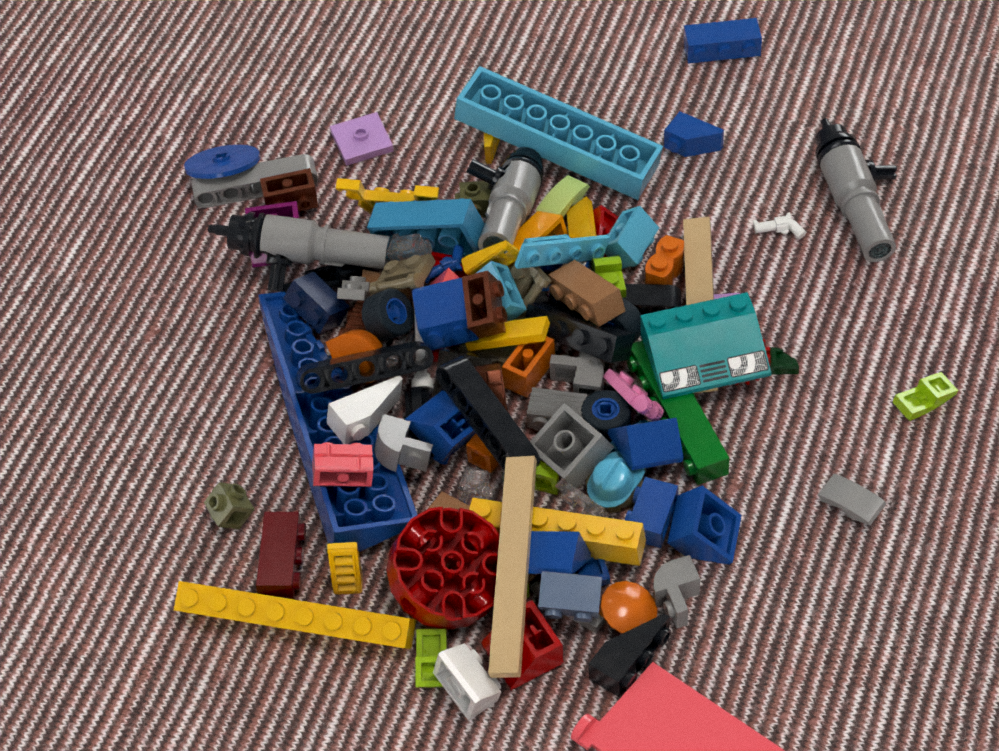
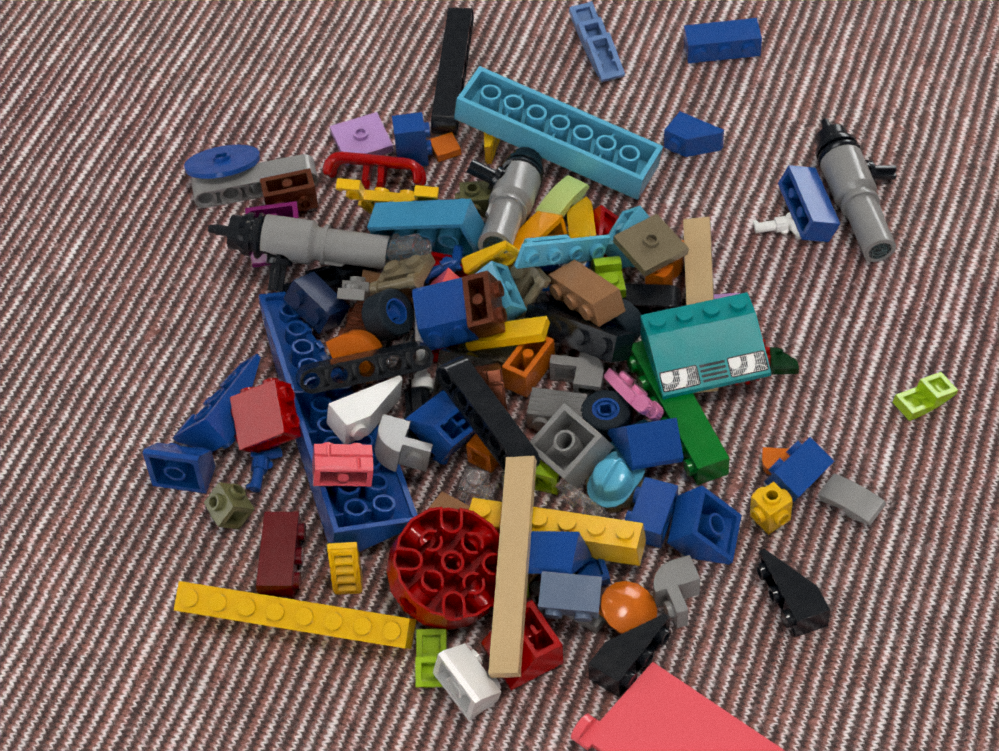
none -> blue slope [143,442,216,494]
none -> blue wedge [173,354,261,452]
none -> brick [230,378,301,453]
none -> blue piece [246,447,282,493]
none -> red piece [322,151,427,190]
none -> blue brick [392,112,432,166]
none -> orange tile [428,132,462,162]
none -> black beam [431,7,474,134]
none -> medium blue slope [569,1,625,82]
none -> dark tan plate [613,214,689,277]
none -> yellow brick [750,482,793,535]
none -> black slope [756,549,830,637]
none -> orange tile [762,447,789,475]
none -> blue brick [764,437,834,502]
none -> blue brick [778,165,840,242]

